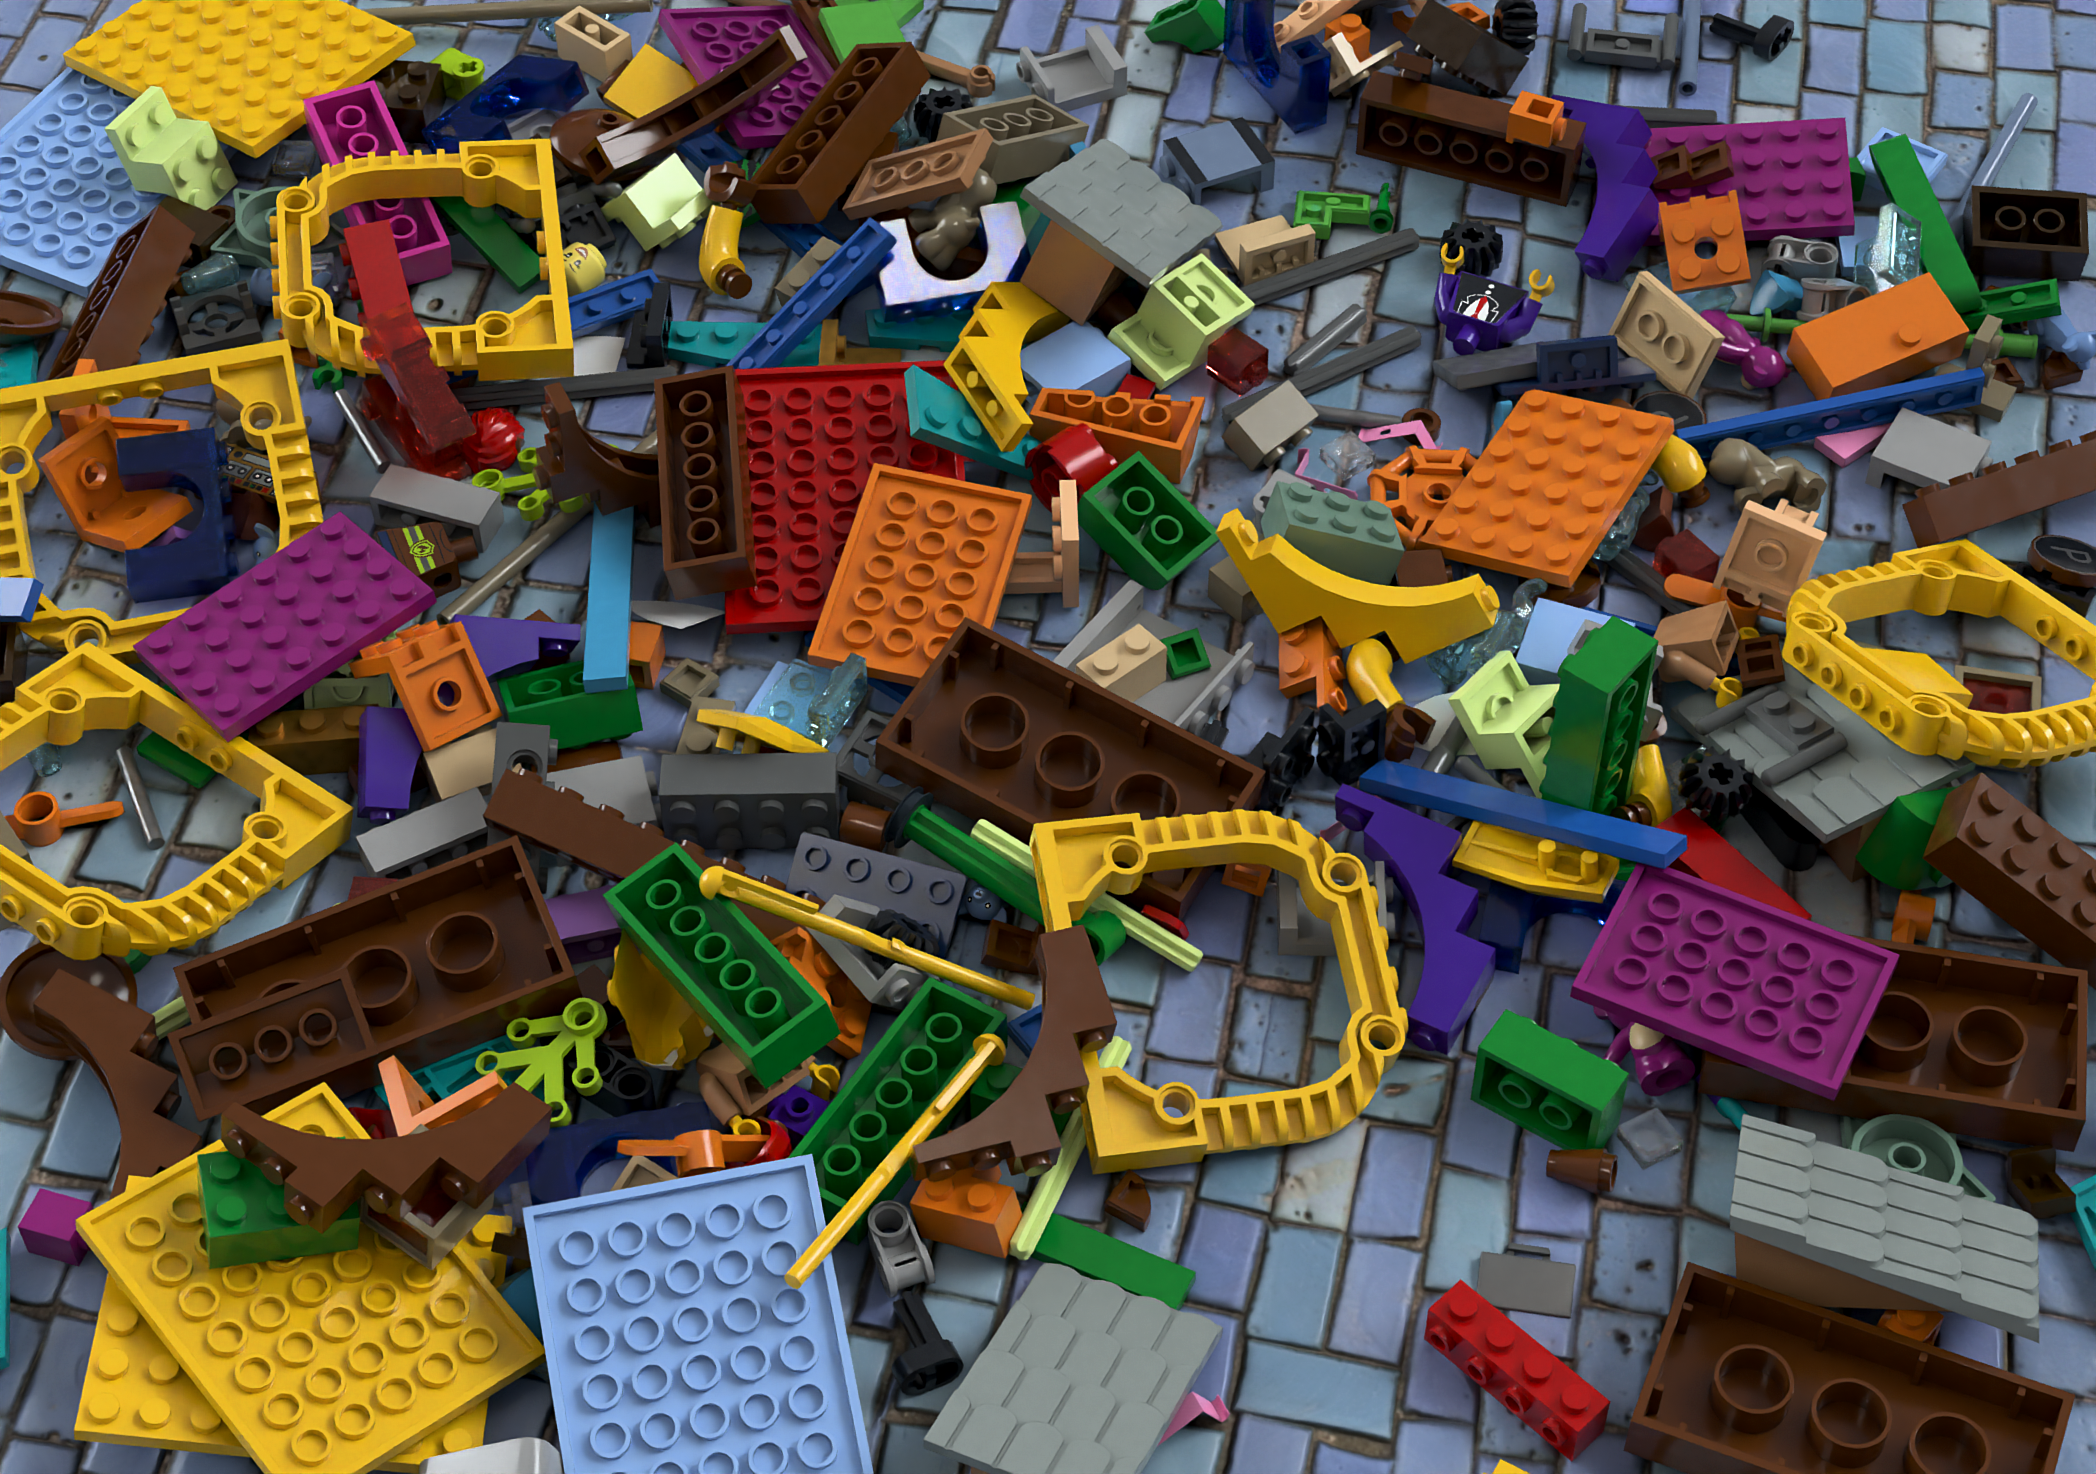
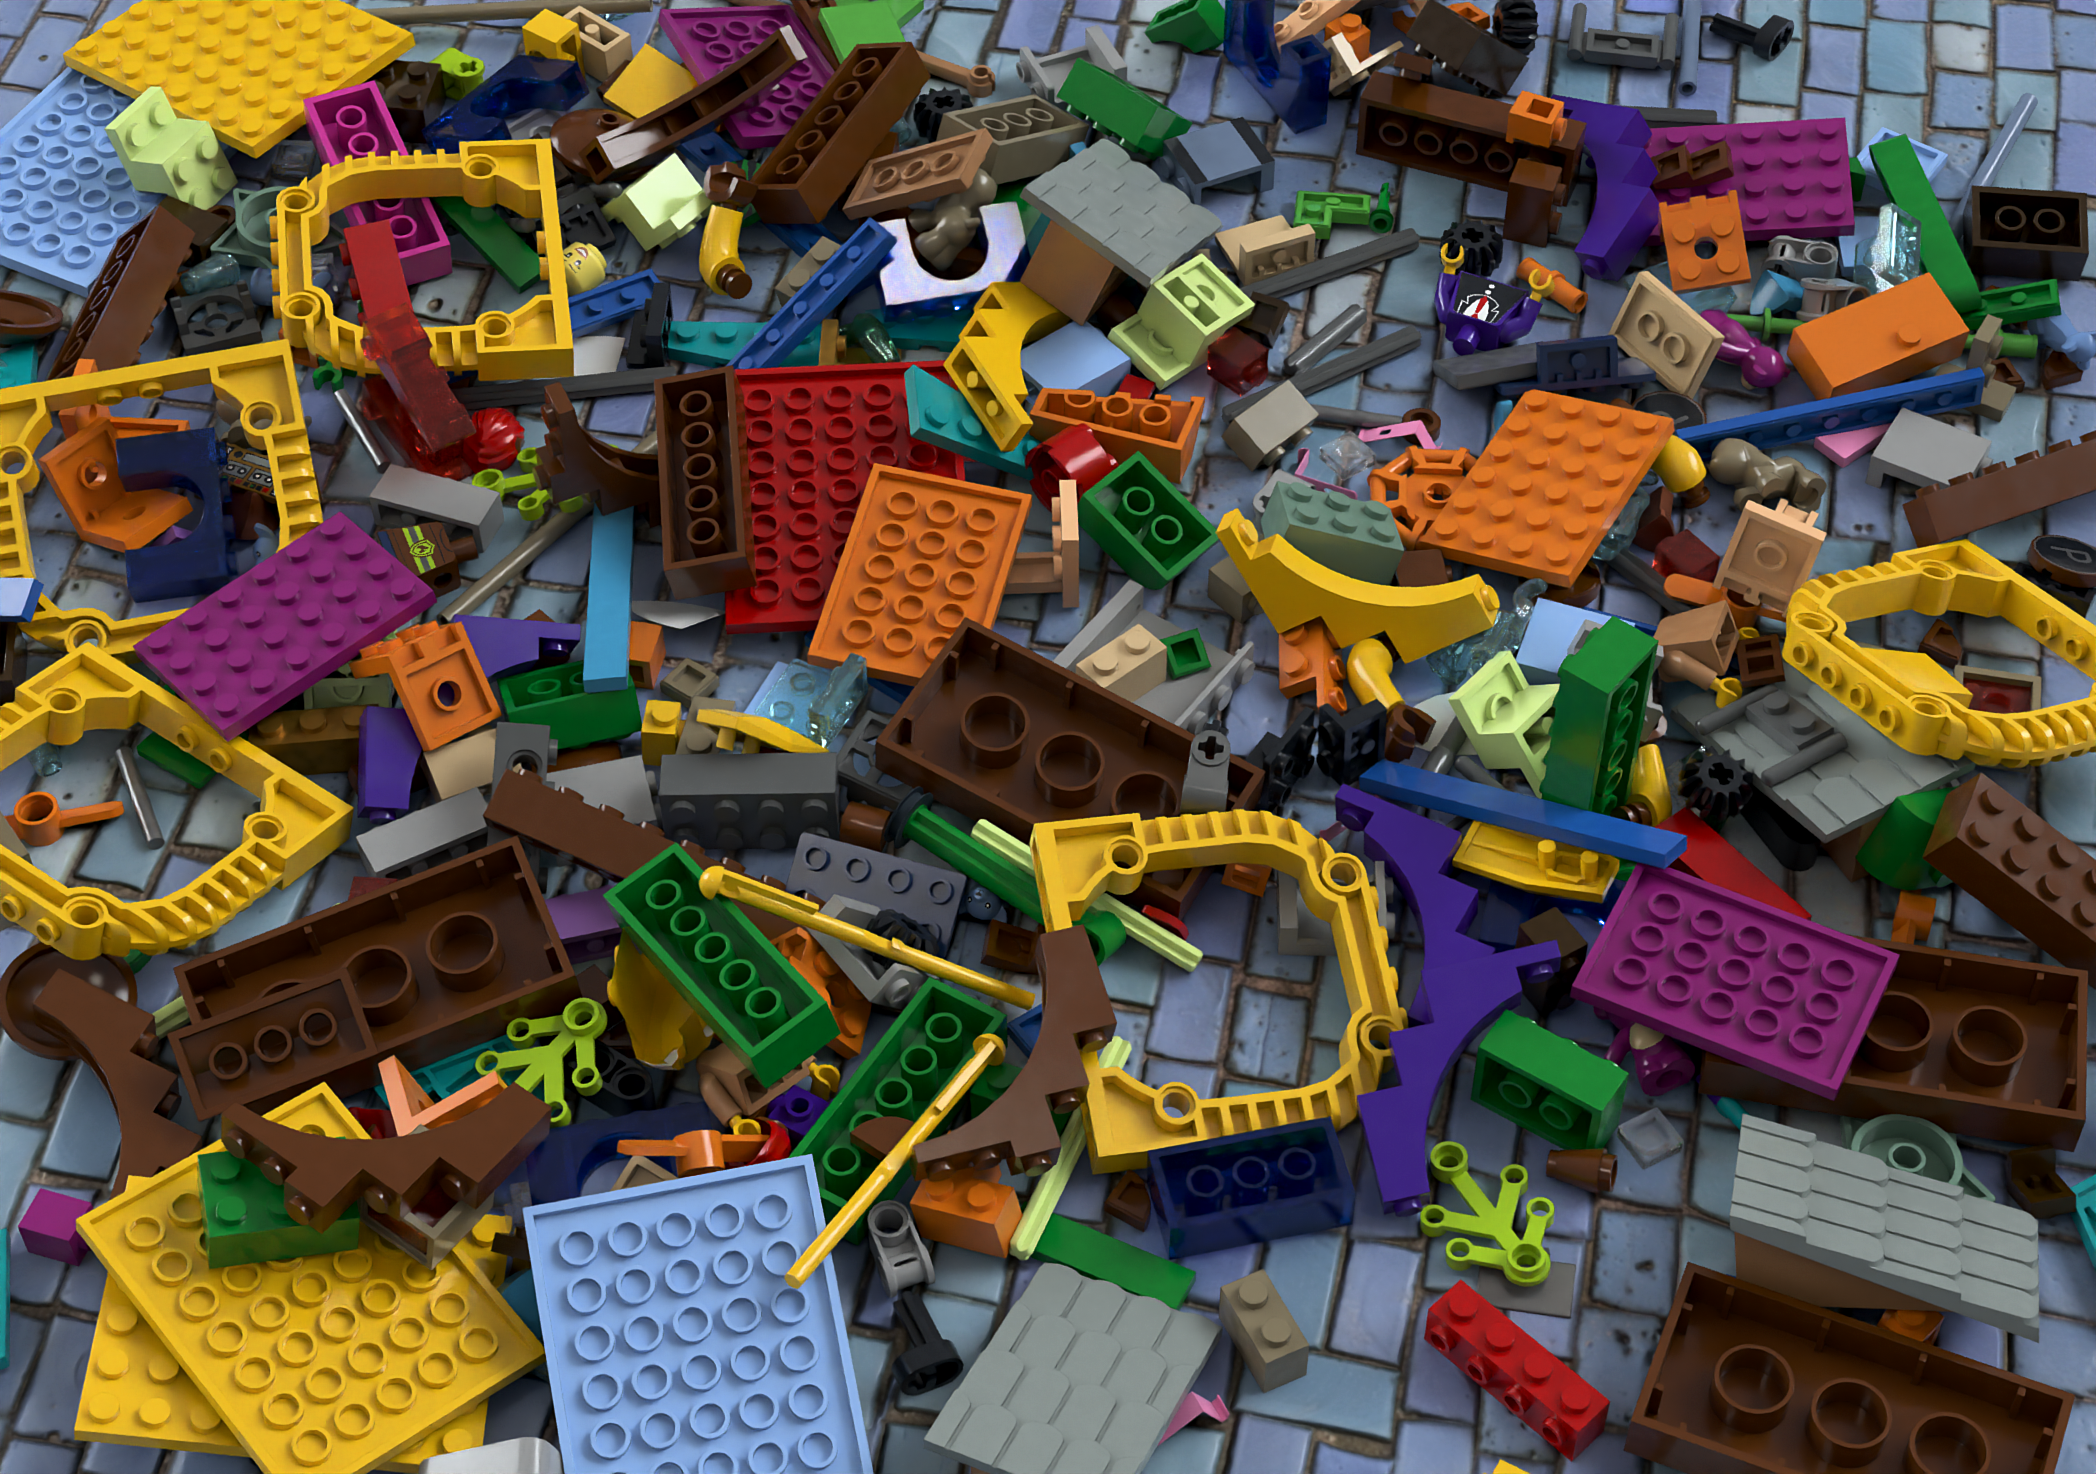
none -> yellow brick [522,9,586,100]
none -> yellow brick [641,699,686,766]
none -> clear green arm [839,313,900,363]
none -> reddish brown tile [850,1116,914,1161]
none -> green brick [1057,58,1192,161]
none -> clear blue brick [1147,1116,1356,1260]
none -> dark grey piece [1180,730,1231,815]
none -> dark tan brick [1219,1269,1309,1393]
none -> dark brown bracket [1233,291,1290,349]
none -> dark purple arch [1357,940,1561,1217]
none -> lime plant [1420,1141,1555,1287]
none -> reddish brown brick [1502,158,1566,248]
none -> dark brown brick [1515,907,1588,1016]
none -> orange pin [1516,257,1588,314]
none -> reddish brown tile [1917,618,1962,670]

